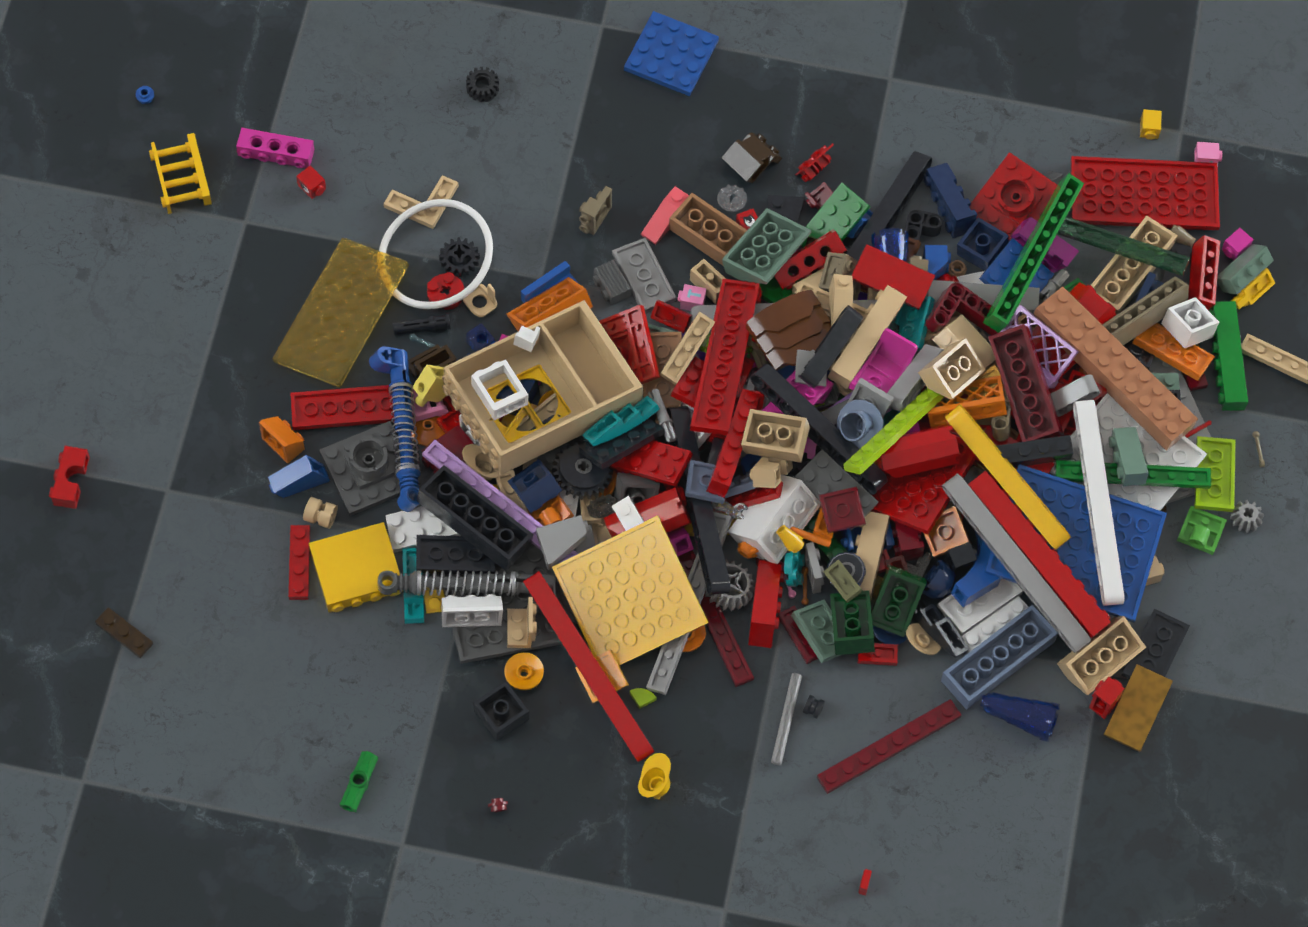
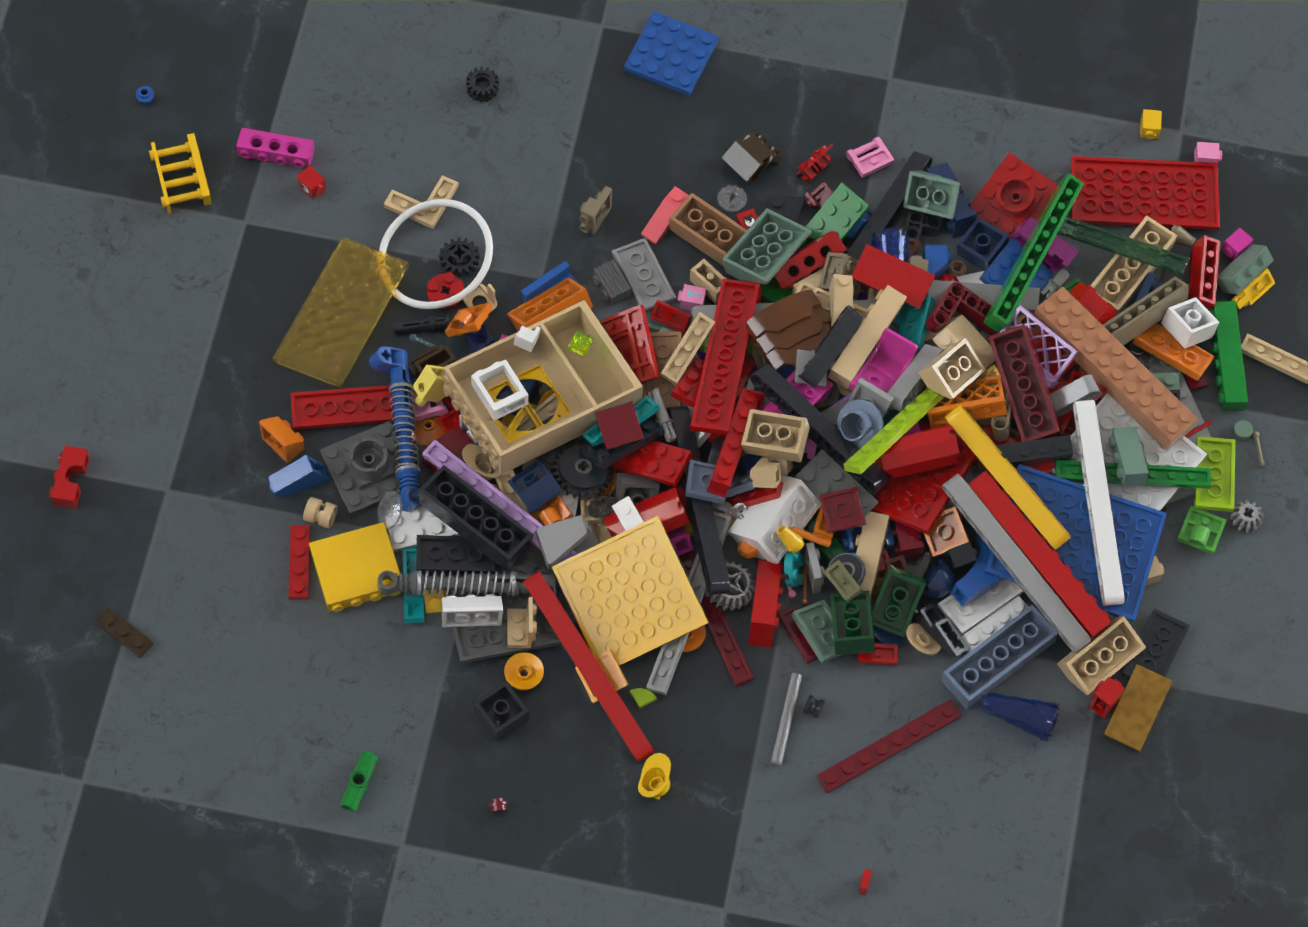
none -> clear dish [377,490,402,529]
none -> orange plate [445,302,492,337]
none -> clear neon green tile [568,331,594,356]
none -> dark red tile [595,401,644,450]
none -> bright pink plate [846,137,894,178]
none -> sand green slope [903,171,960,219]
none -> sand green tile [1233,420,1253,440]

